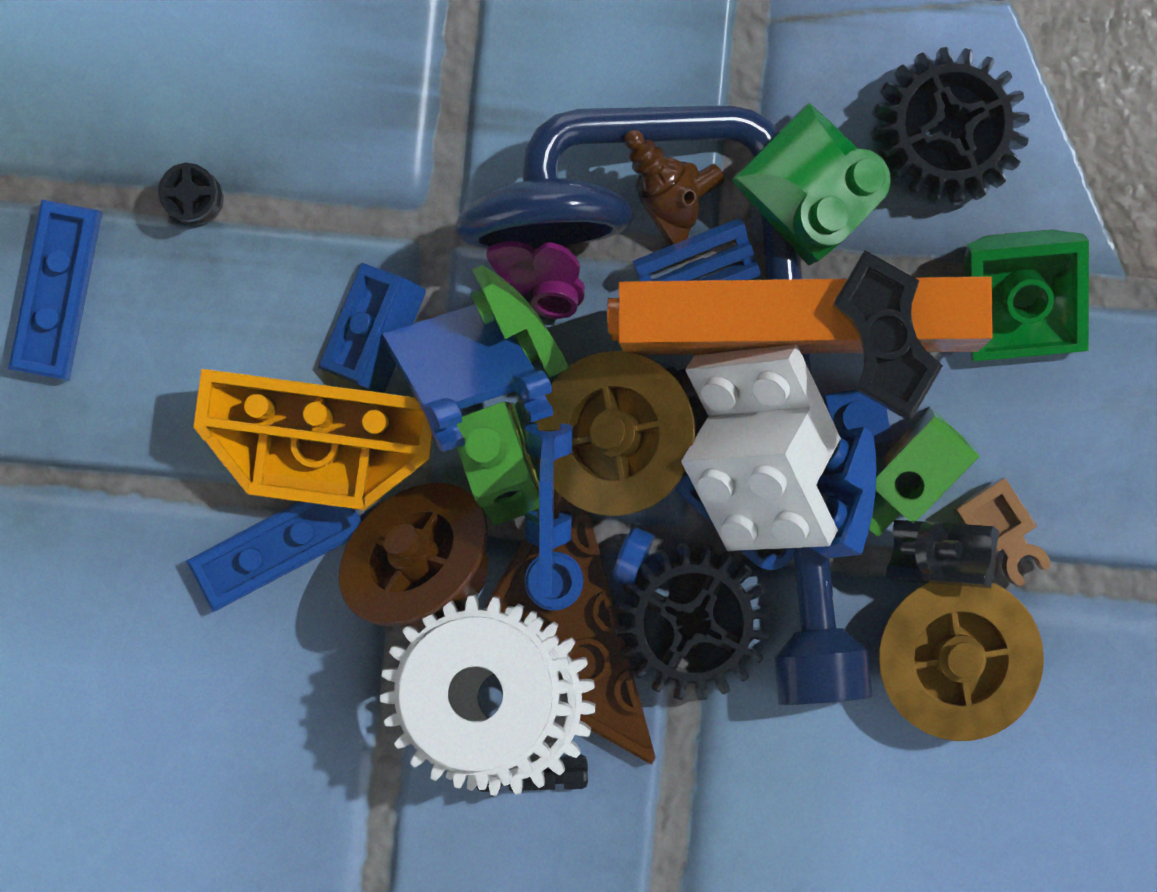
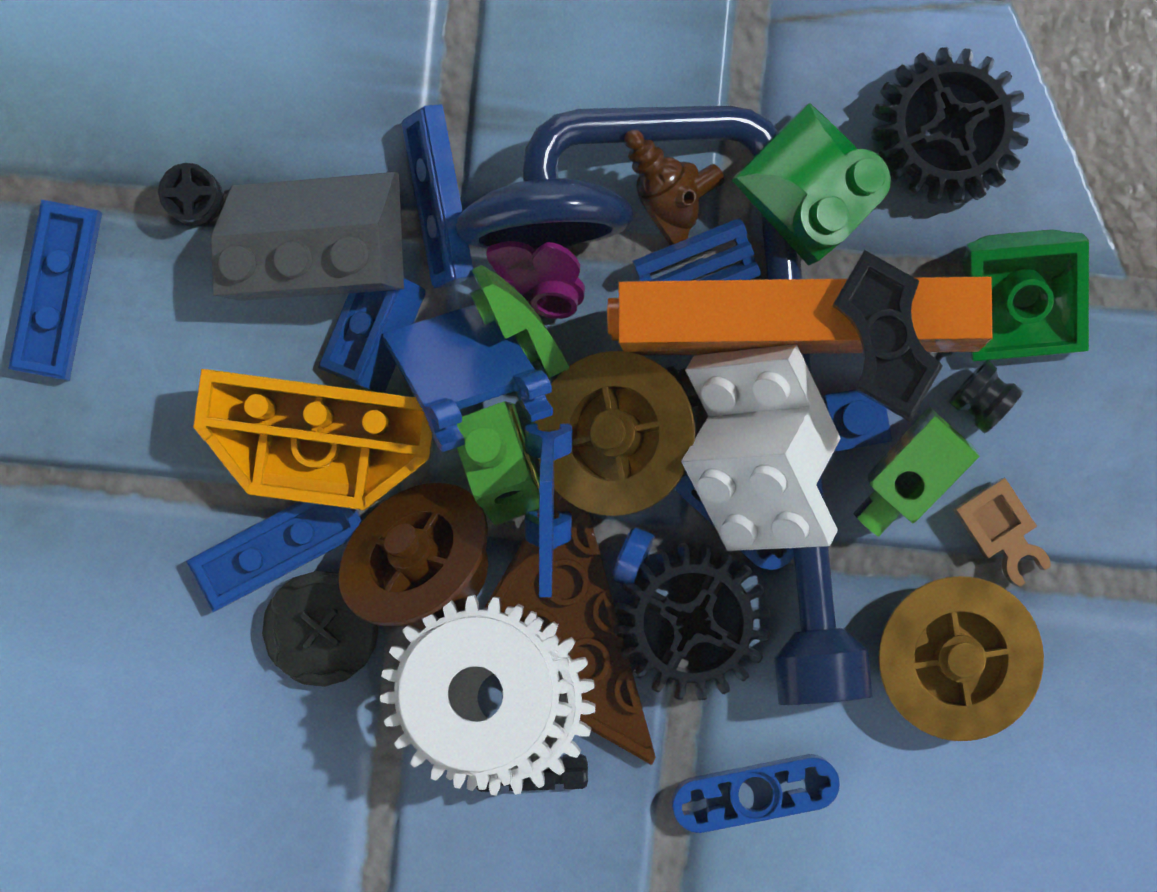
blue tile [525,551,583,610] -> none
blue slope [810,427,876,558] -> none
black hips [886,520,999,588] -> none
none -> dark grey slope [211,172,404,301]
none -> pearl dark grey tile [262,571,379,687]
none -> blue tile [401,104,474,288]
none -> blue beam [672,754,840,833]
none -> black wheel [949,360,1023,434]

